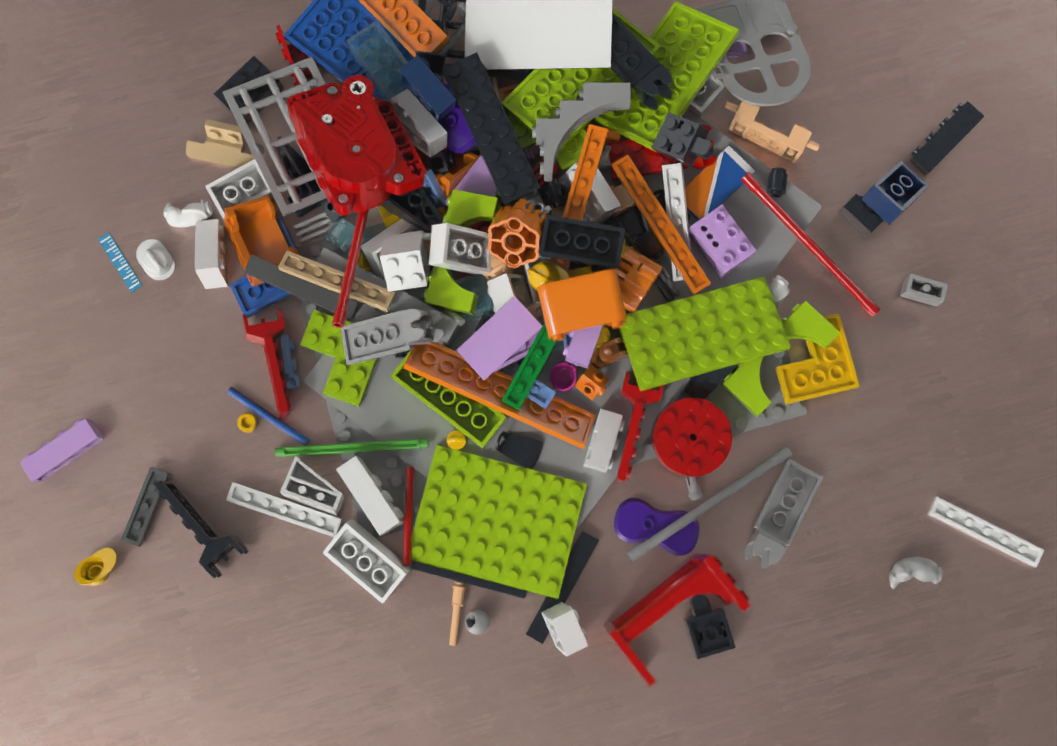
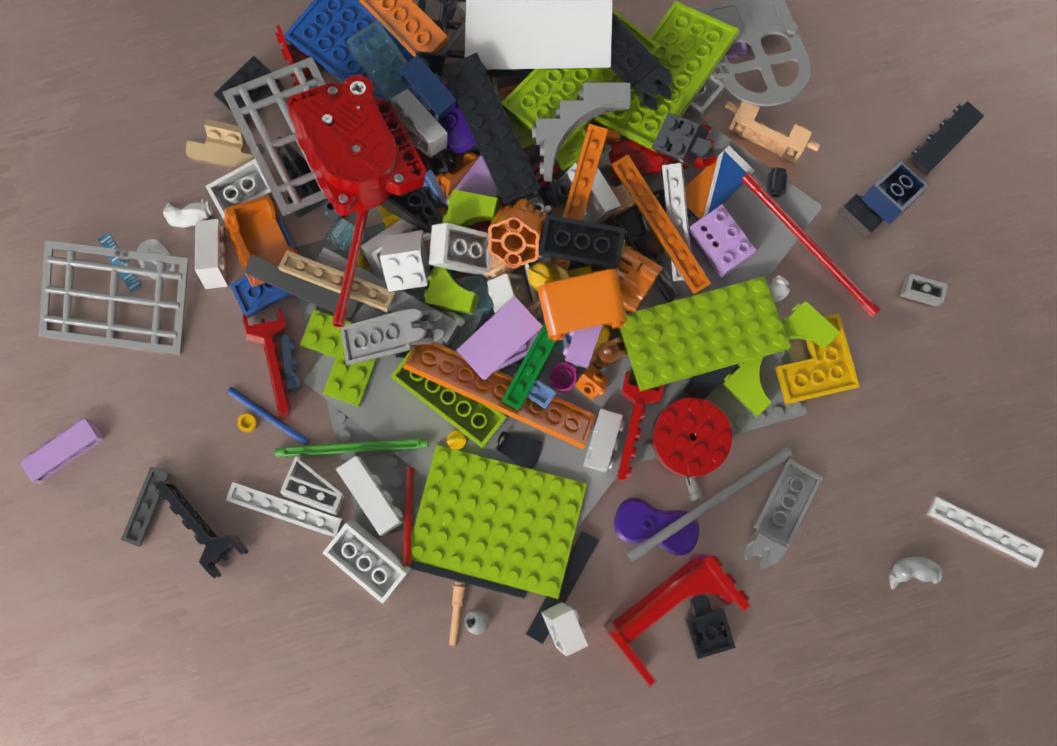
yellow piece [74,548,117,586] -> none
white tile [293,213,335,244] -> none
none -> light grey door [38,240,189,354]

